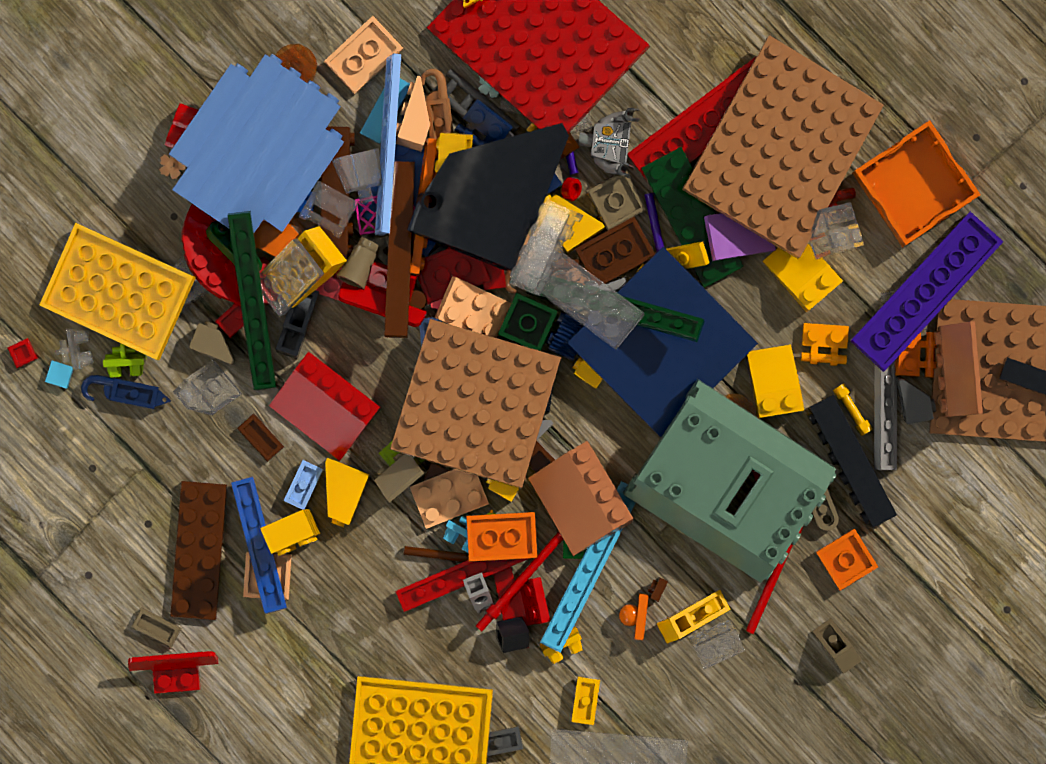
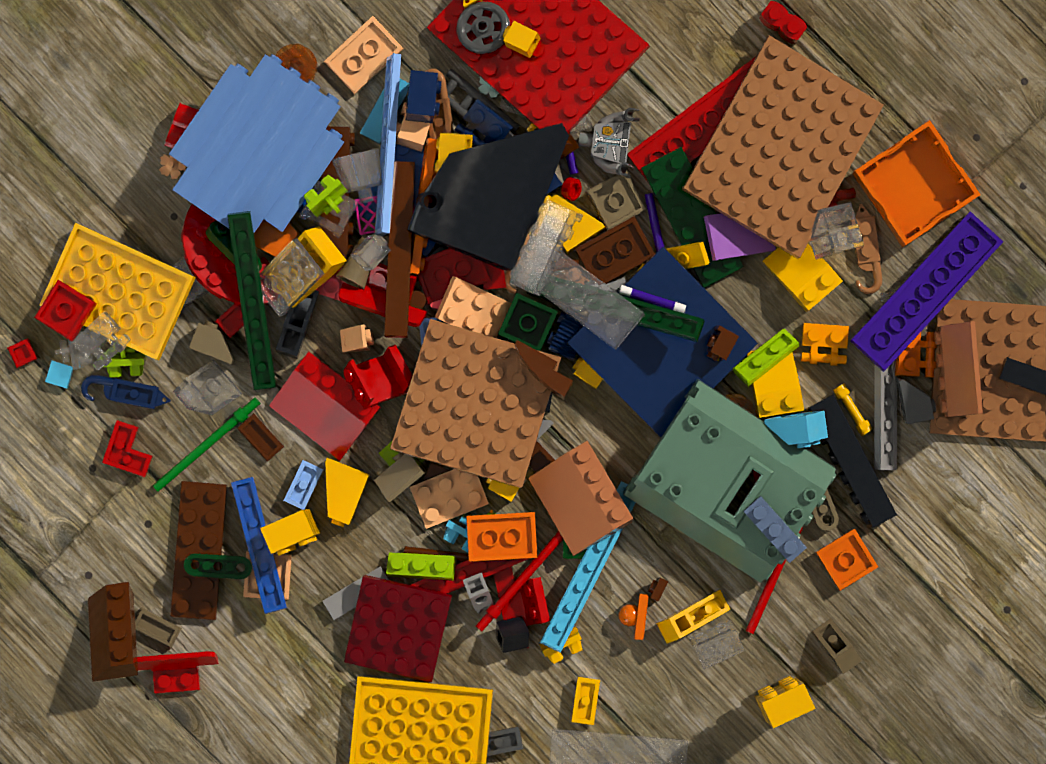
none -> red tile [34,280,97,342]
none -> clear plate [72,311,131,371]
none -> reddish brown slope [88,582,138,682]
none -> red plate [102,420,153,477]
none -> green bar [153,397,261,492]
none -> dark green plate [184,553,252,579]
none -> lime hips [304,175,348,217]
none -> light grey tile [323,566,389,620]
none -> light nougat slope [340,324,374,353]
none -> red panel [343,344,413,409]
none -> dark red plate [344,575,452,683]
none -> clear brick [351,234,391,271]
none -> lime plate [386,552,456,580]
none -> dark blue piece [405,70,441,123]
none -> dark grey plate [456,1,510,54]
none -> yellow brick [503,21,541,58]
none -> reddish brown slope [515,340,573,400]
none -> dark purple bar [619,285,686,313]
none -> reddish brown brick [706,325,739,362]
none -> lime tile [733,328,799,387]
none -> sand blue plate [744,495,807,563]
none -> yellow brick [754,676,816,728]
none -> red brick [759,1,807,44]
none -> medium azure slope [764,411,828,448]
none -> medium nougat plate [851,204,882,294]

